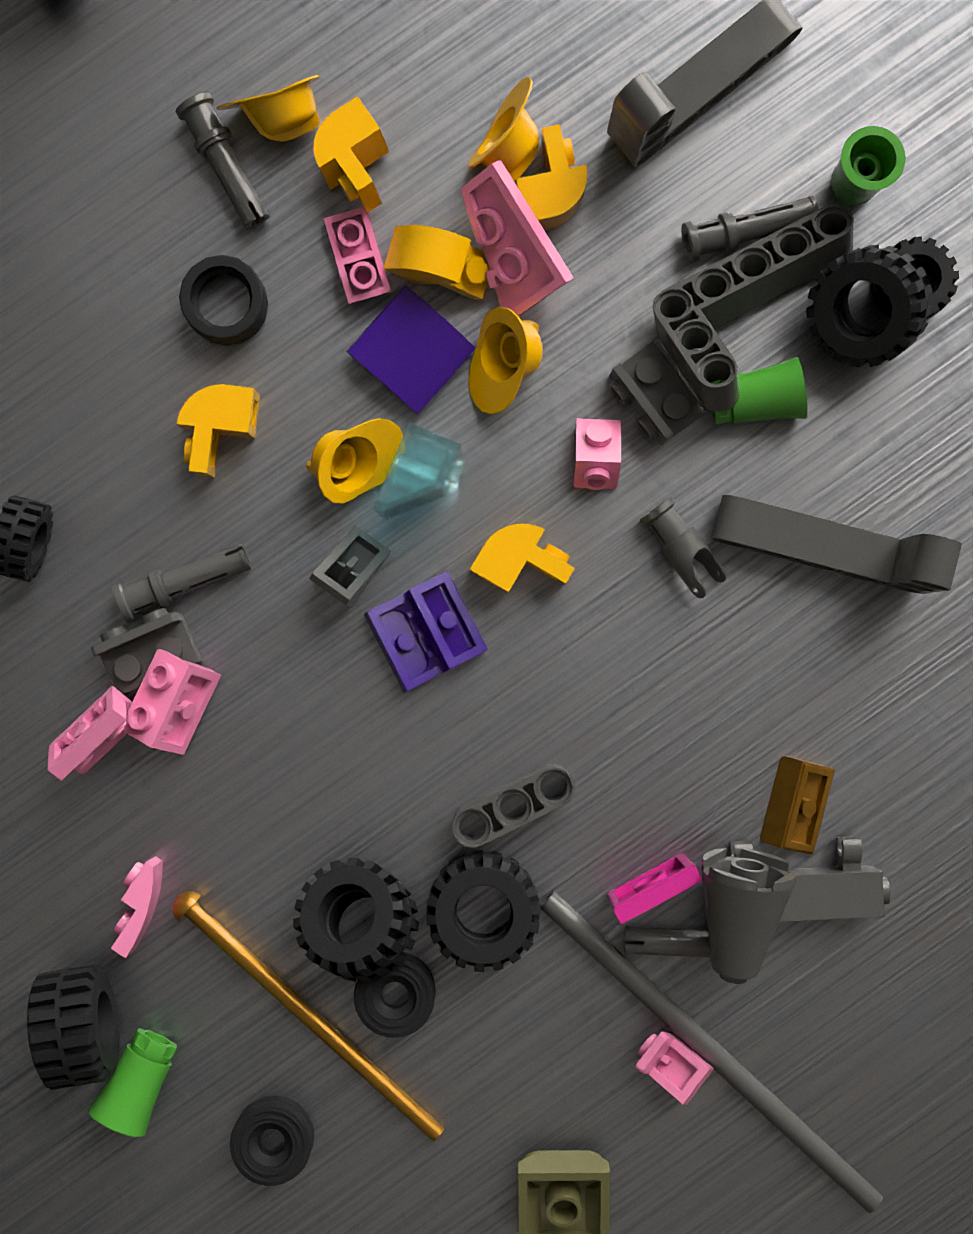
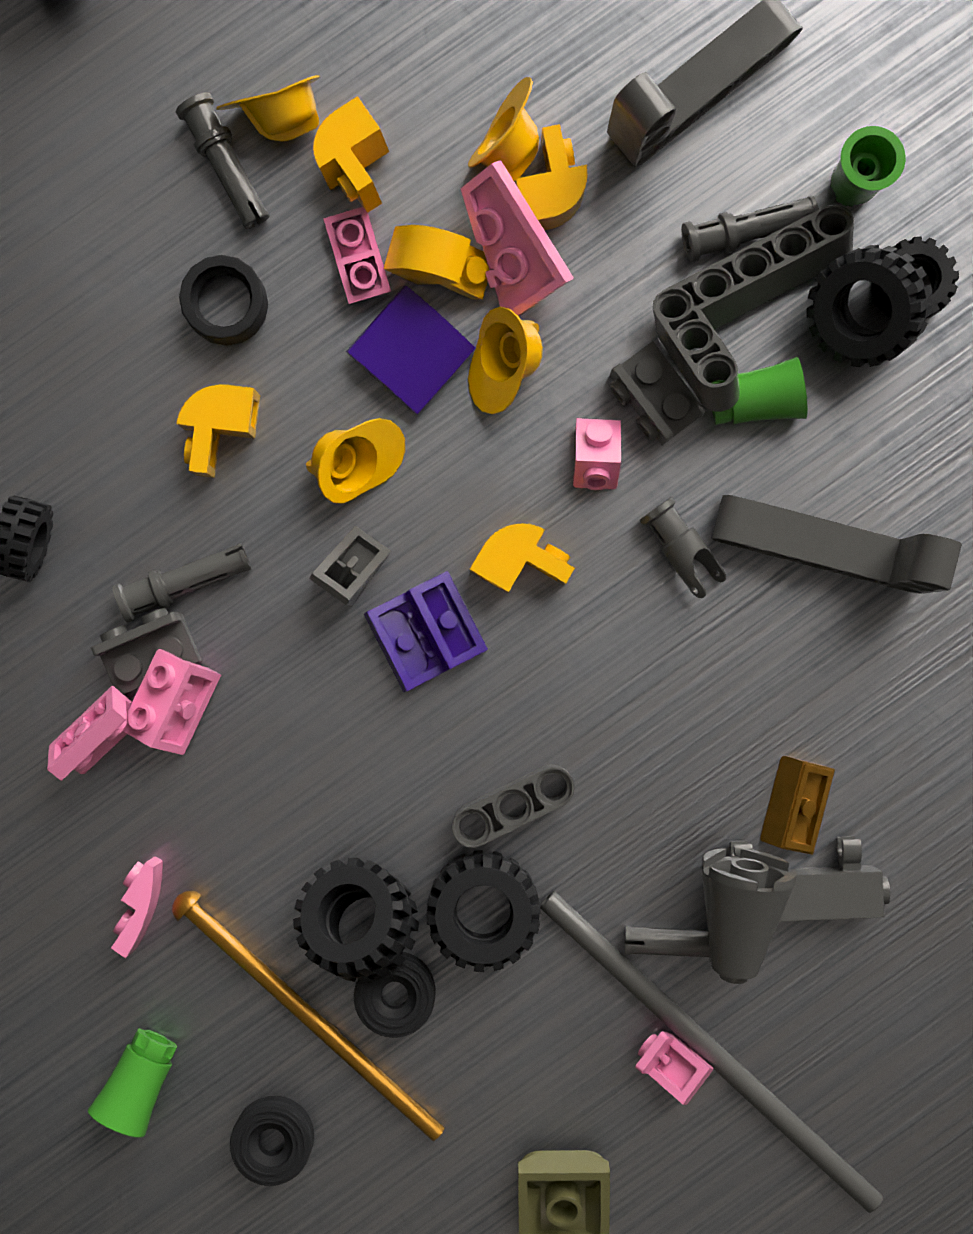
black tyre [27,964,120,1090] -> none
clear light blue slope [373,423,467,520] -> none
dark pink tile [606,853,704,924] -> none

